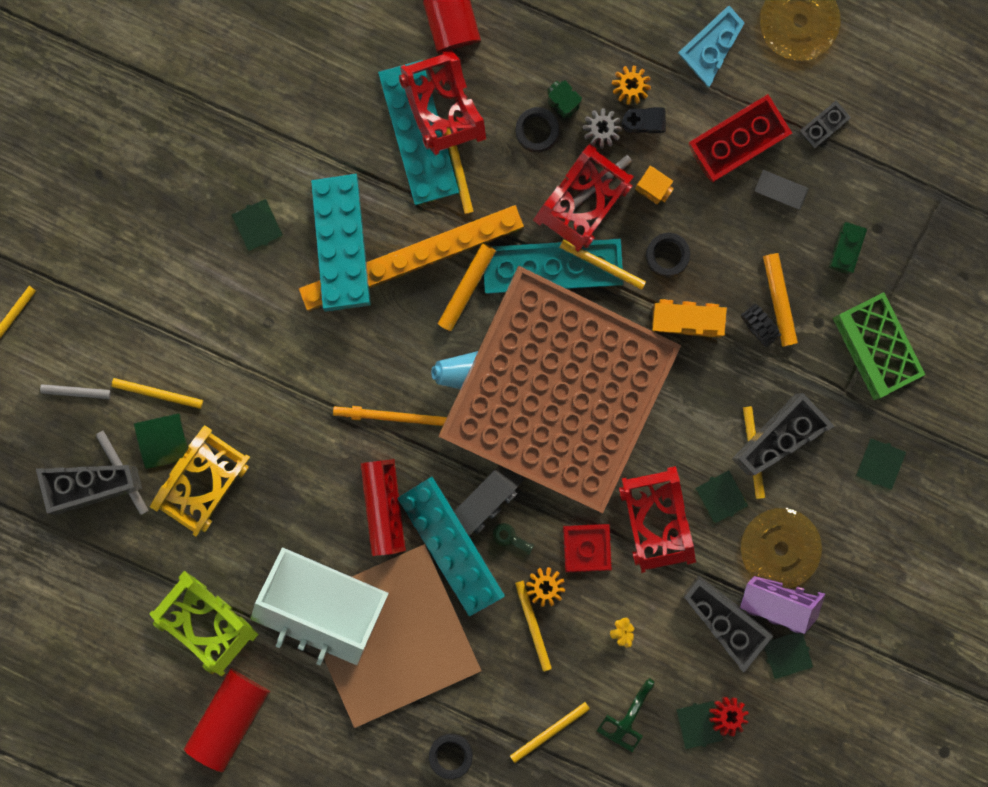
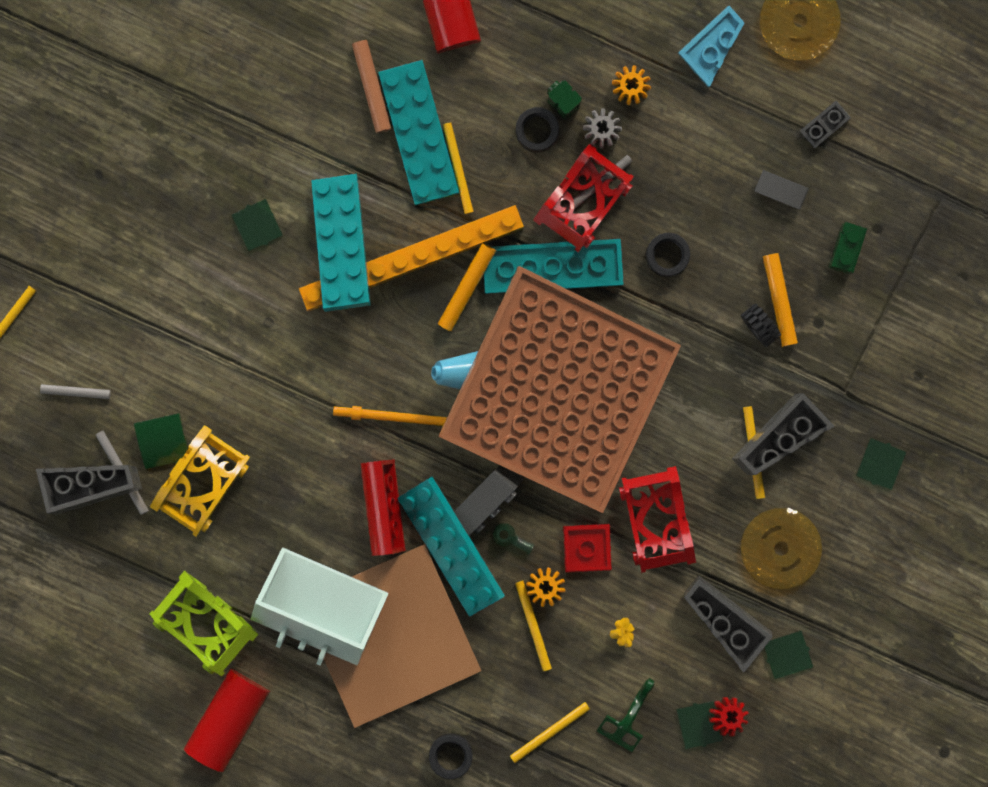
yellow bar [111,378,203,409] -> none
red fence [399,49,486,155] -> none
yellow bar [559,239,646,290] -> none
black piece [621,107,666,134] -> none
light orange brick [635,165,674,205] -> none
light orange wedge [652,299,727,338] -> none
red brick [689,94,792,182] -> none
clear green piece [695,470,748,524] -> none
medium lavender wedge [740,576,825,634] -> none
bright green fence [833,292,925,400] -> none
none -> nougat piece [352,40,391,133]

